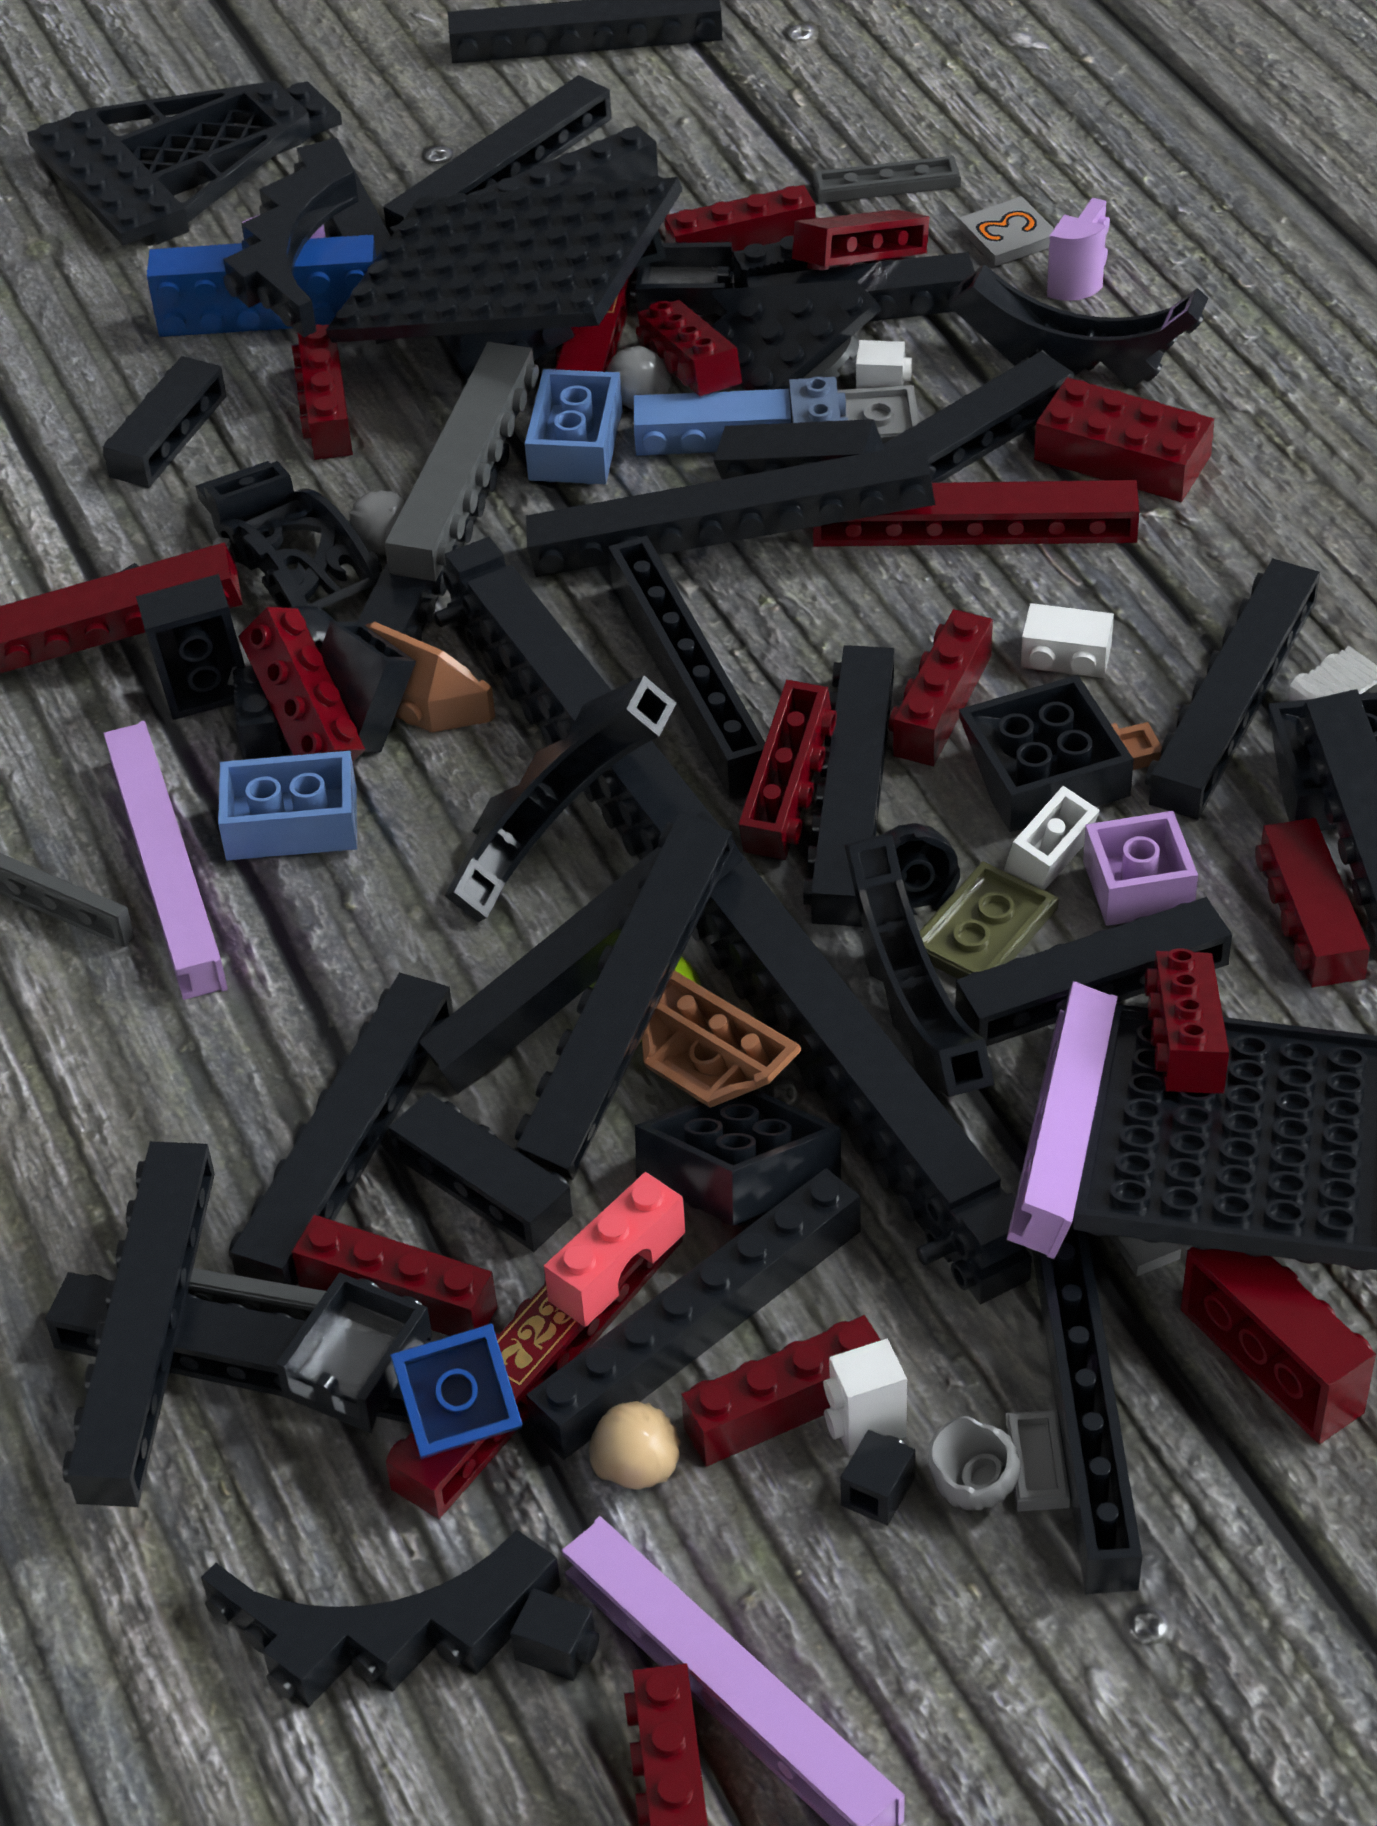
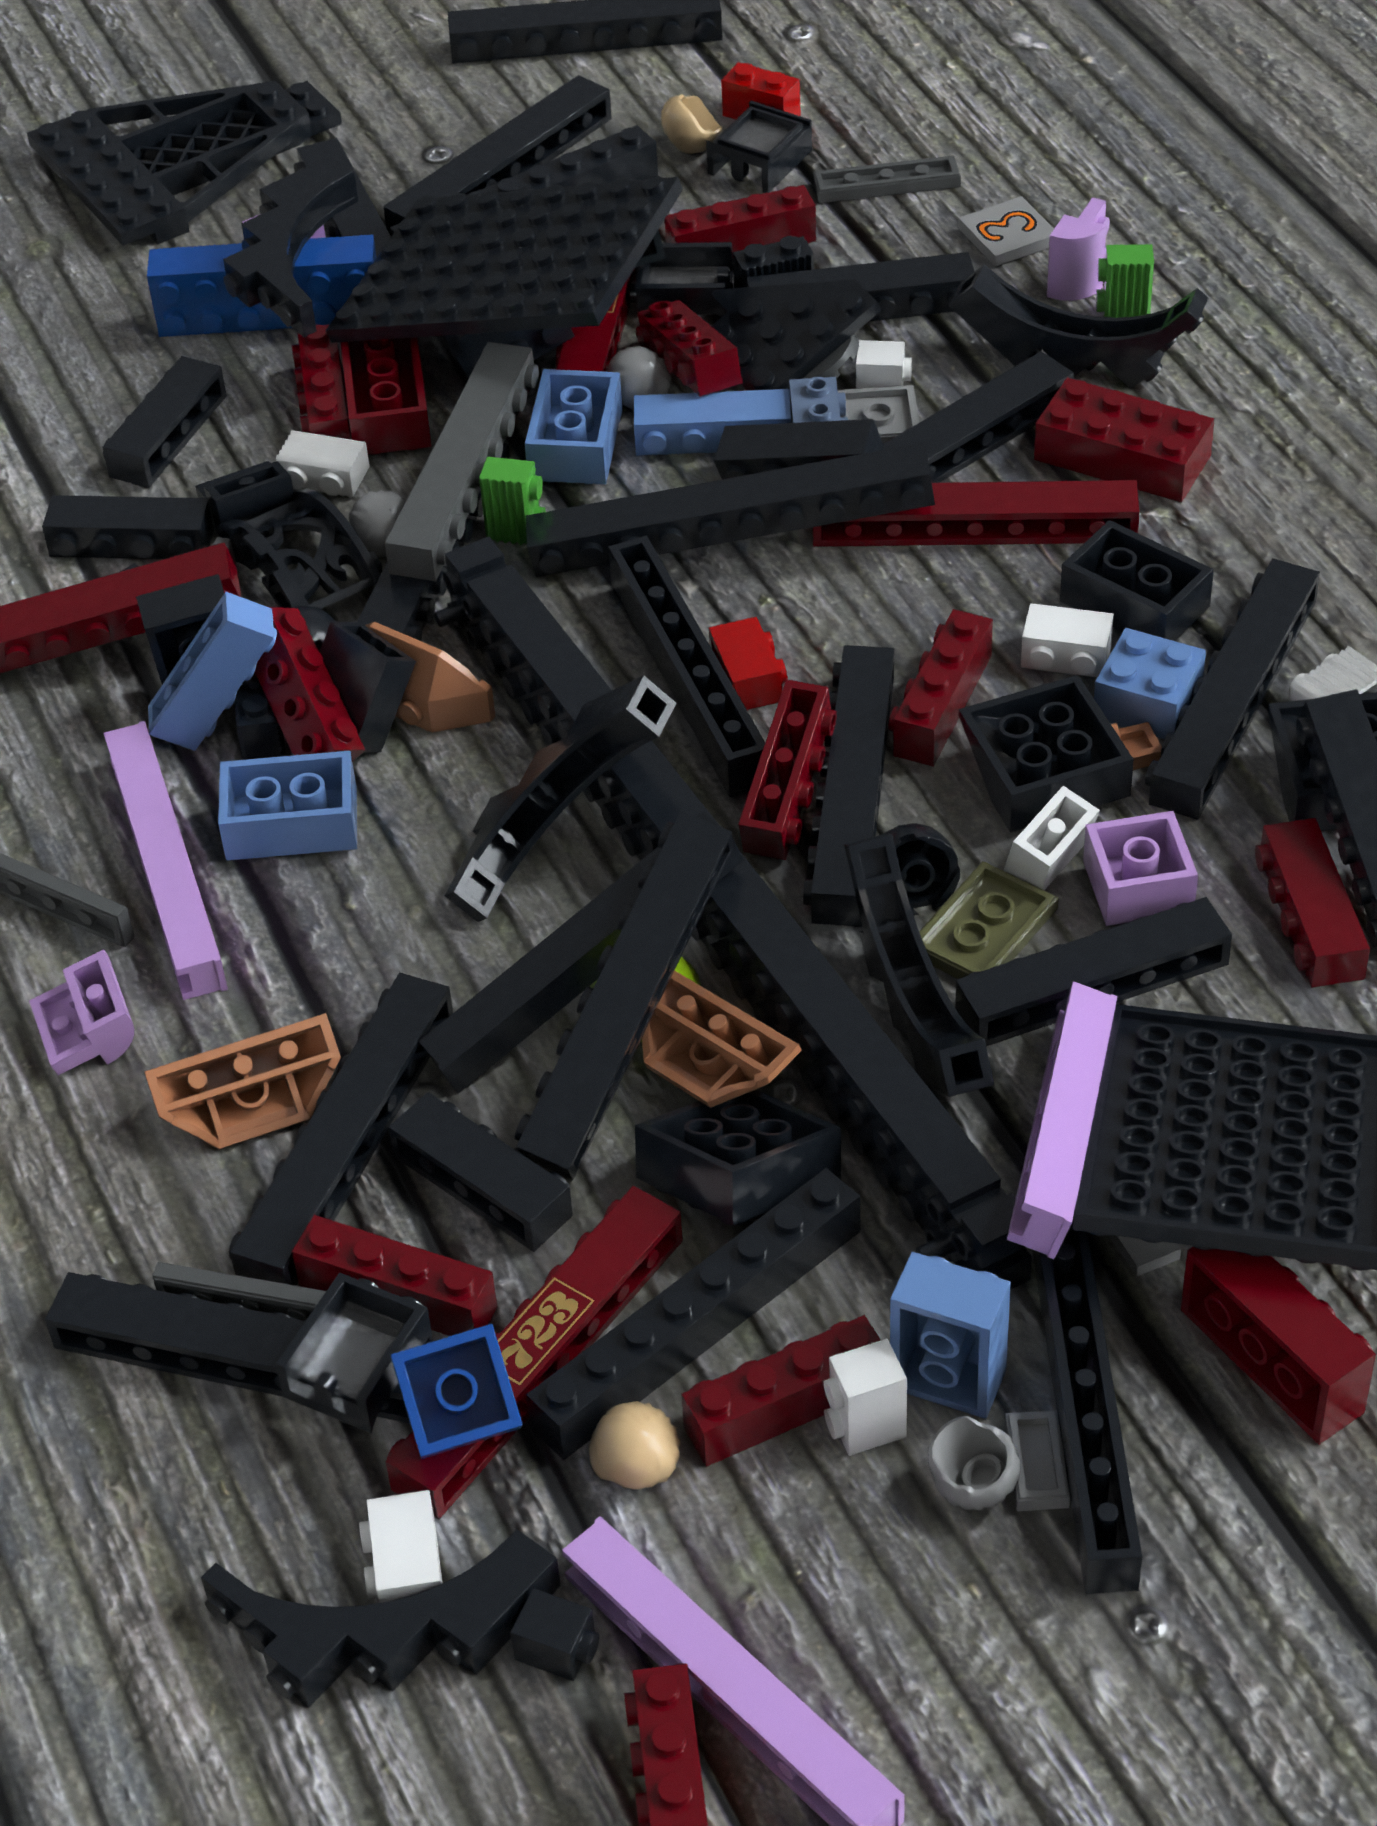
black brick [63,1141,215,1507] -> none
coral arch [544,1172,686,1328] -> none
dark red brick [792,209,930,270] -> none
black brick [840,1429,916,1526] -> none
dark red brick [1145,948,1229,1094] -> none
none -> lavender brick [29,949,134,1075]
none -> black brick [42,495,214,559]
none -> nougat wedge [144,1013,341,1150]
none -> medium blue brick [148,592,277,751]
none -> white brick [276,430,370,498]
none -> dark red brick [341,337,432,455]
none -> white brick [359,1490,443,1603]
none -> bright green brick [479,456,546,545]
none -> tan hair [661,94,722,154]
none -> black window [706,101,812,193]
none -> red brick [708,616,788,710]
none -> red brick [721,62,801,120]
none -> medium blue brick [890,1252,1011,1419]
none -> black brick [1060,520,1214,641]
none -> medium blue brick [1094,628,1206,739]
none -> bright green brick [1096,244,1154,318]

